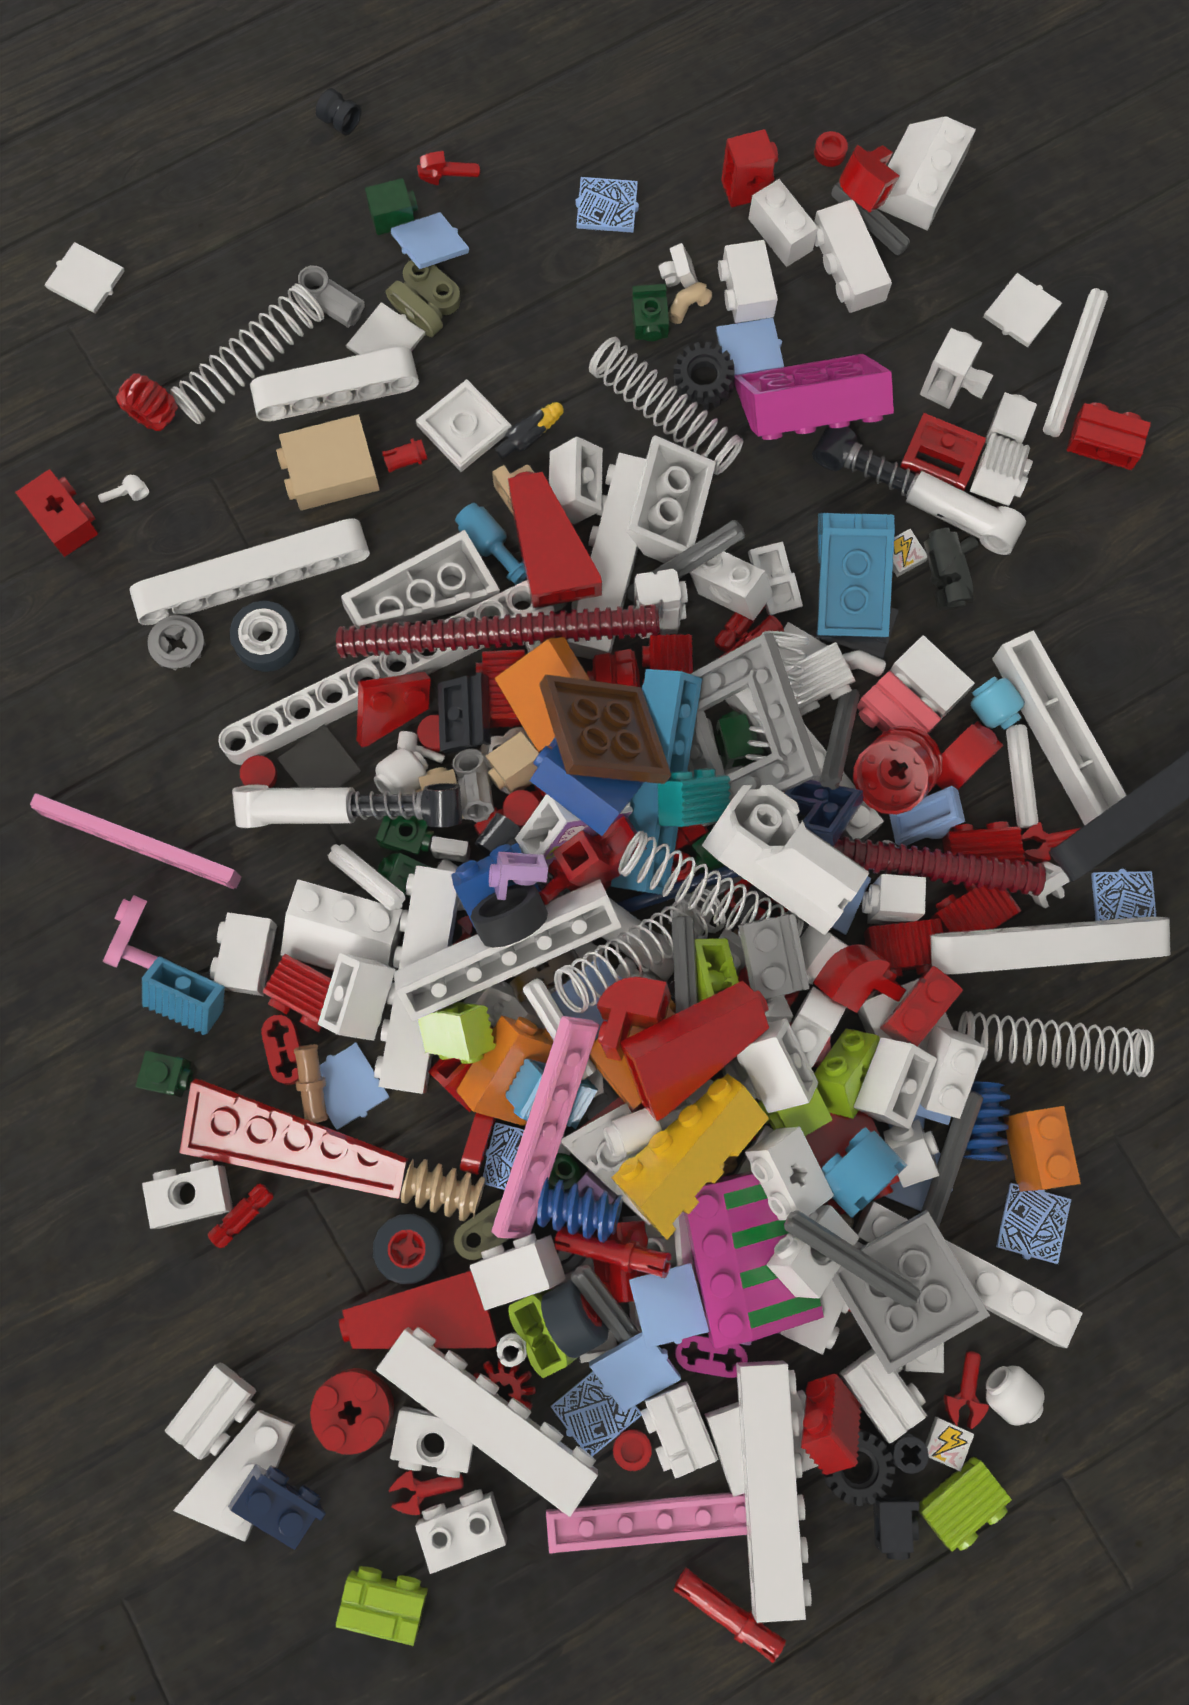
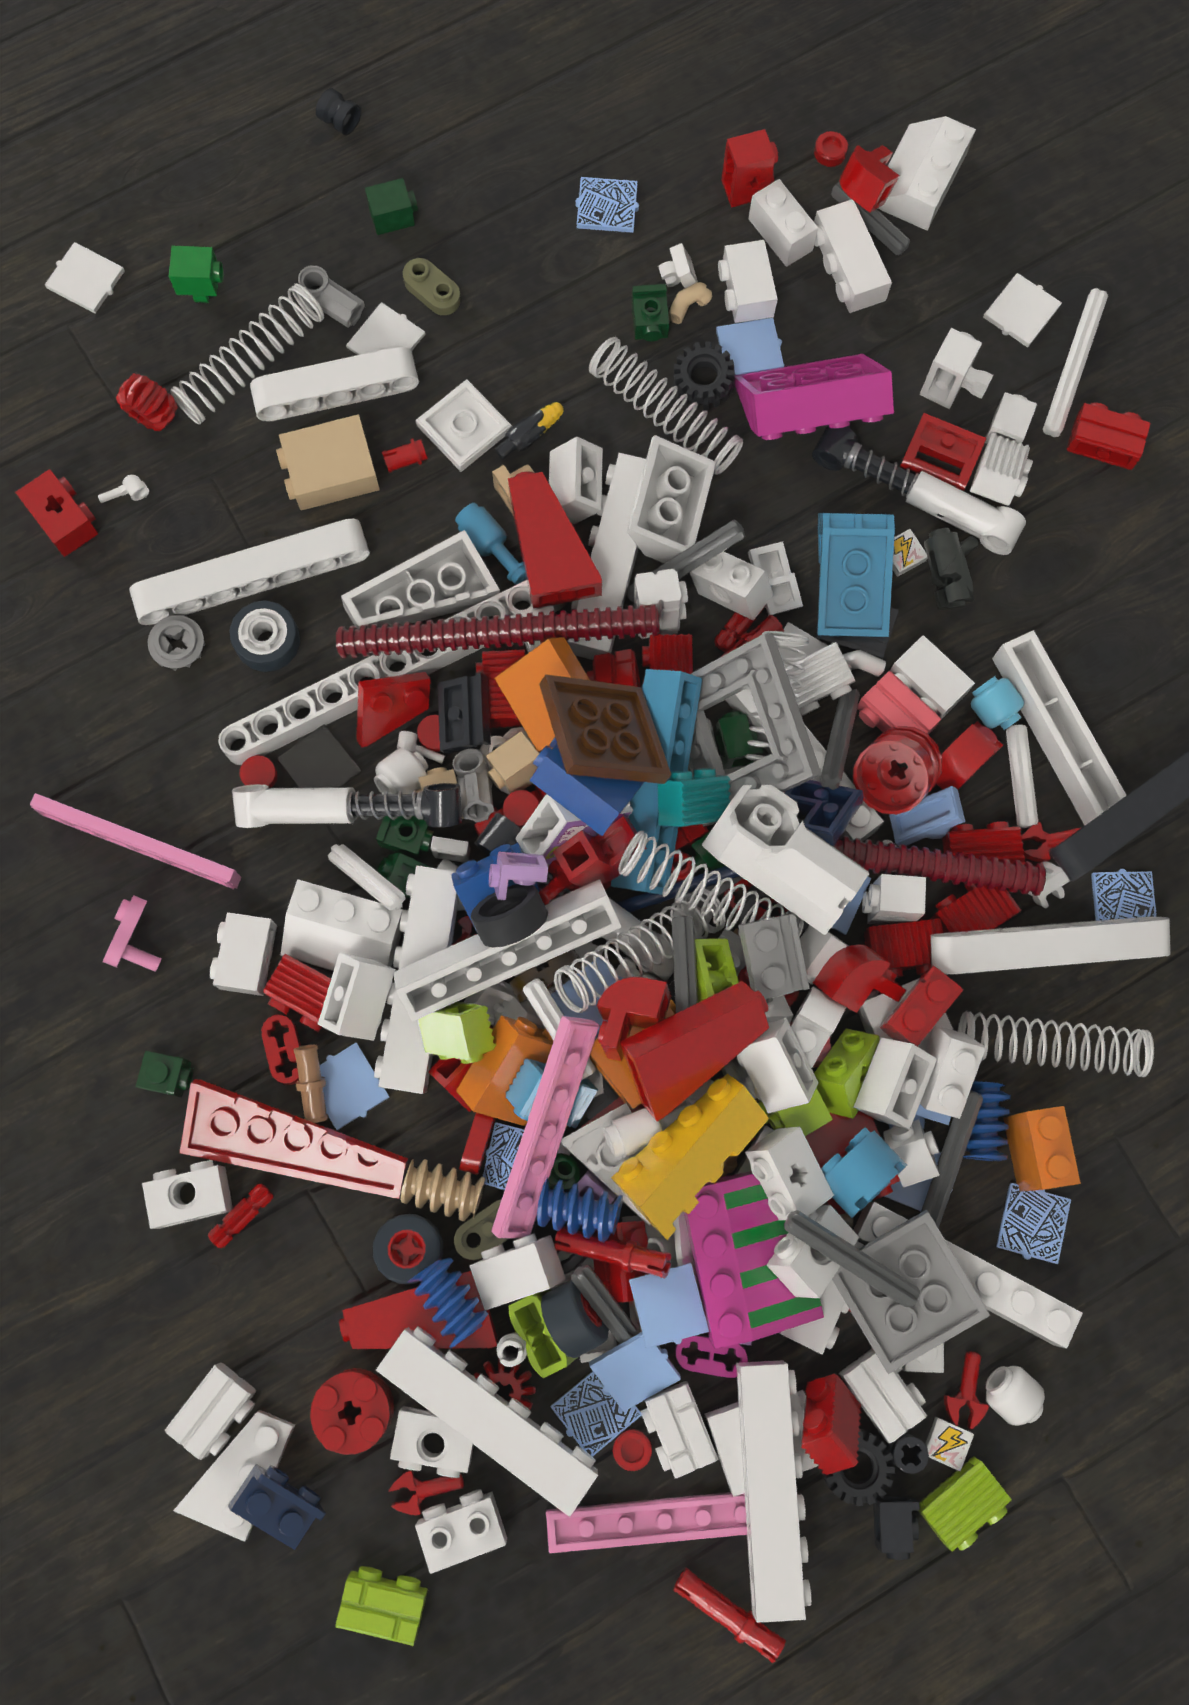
dark azure brick [142,956,225,1035] -> none
olive plate [386,281,443,337] -> none
light blue piece [391,212,469,269] -> none
red bar [417,151,480,185] -> none
none -> green brick [169,246,224,303]
none -> blue piece [407,1257,488,1349]

